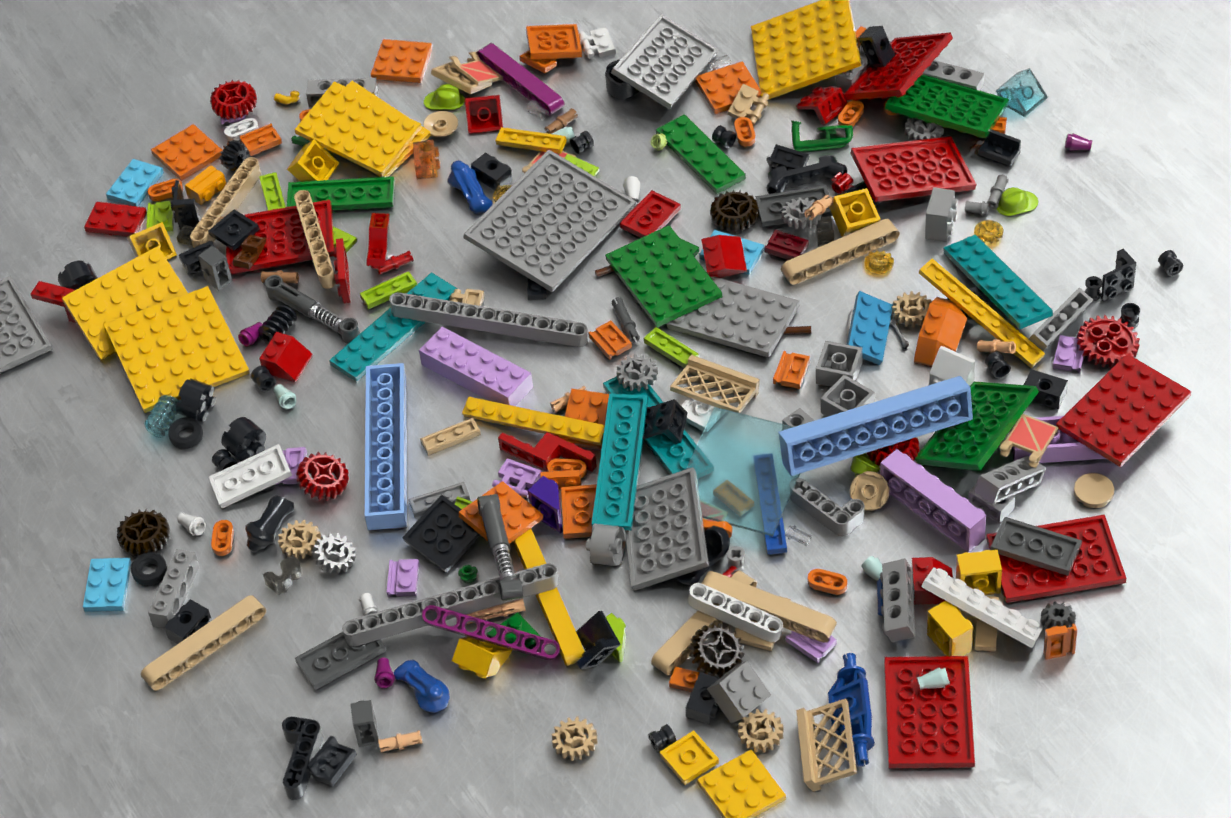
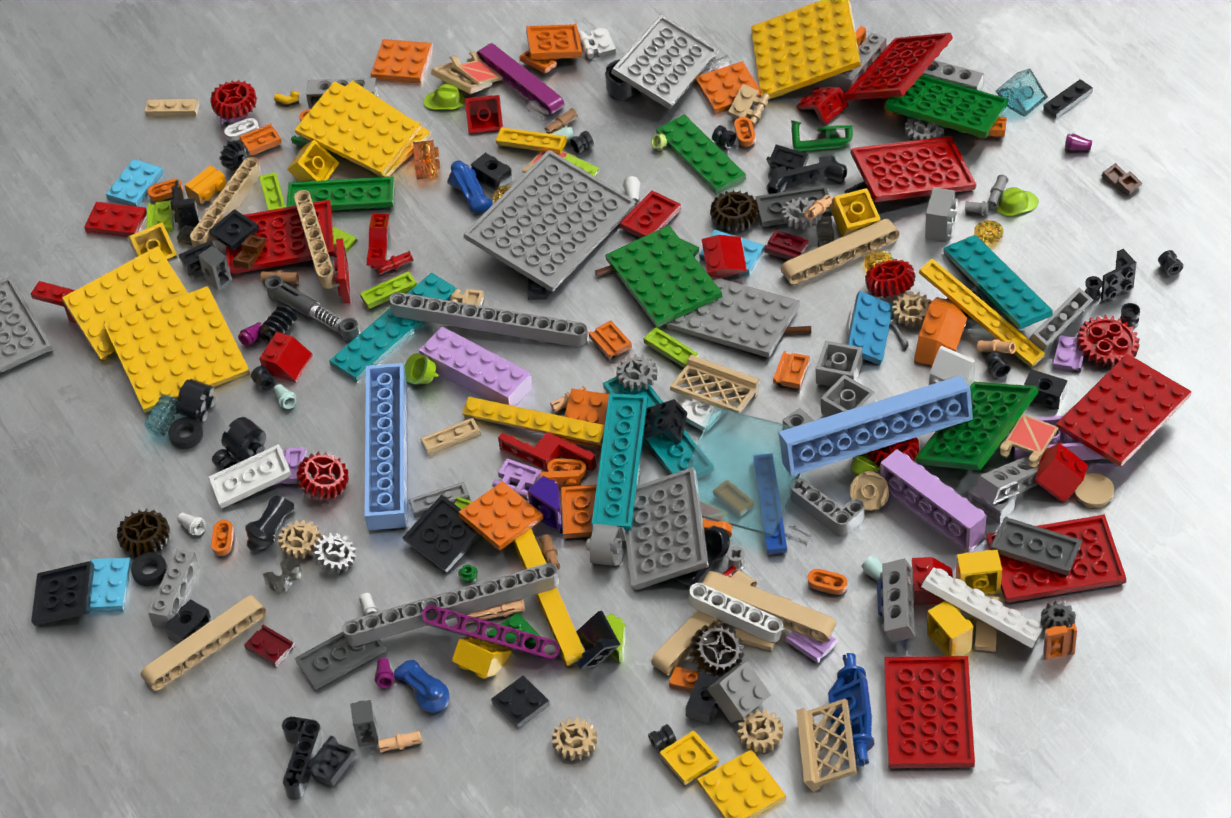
black brick [58,260,98,290] -> none
orange plate [151,124,223,181] -> none
lavender plate [387,559,419,597] -> none
tan dish [423,111,458,137] -> none
dark grey piece [477,494,523,601] -> none
dark grey pin [611,297,640,344] -> none
red gear [831,172,854,194] -> none
orange plate [838,100,864,127] -> none
black brick [858,26,895,68] -> none
light aqua cone [917,667,950,690] -> none
black bracket [979,129,1021,166] -> none
none -> black plate [31,561,95,626]
none -> tan plate [145,99,199,116]
none -> dark red plate [244,625,295,667]
none -> lime piece [404,353,439,385]
none -> black plate [491,675,550,729]
none -> medium nougat pin [539,534,560,570]
none -> red gear [865,259,916,298]
none -> red slope [1034,443,1088,503]
none -> black plate [1043,79,1093,119]
none -> slope [1101,163,1143,194]

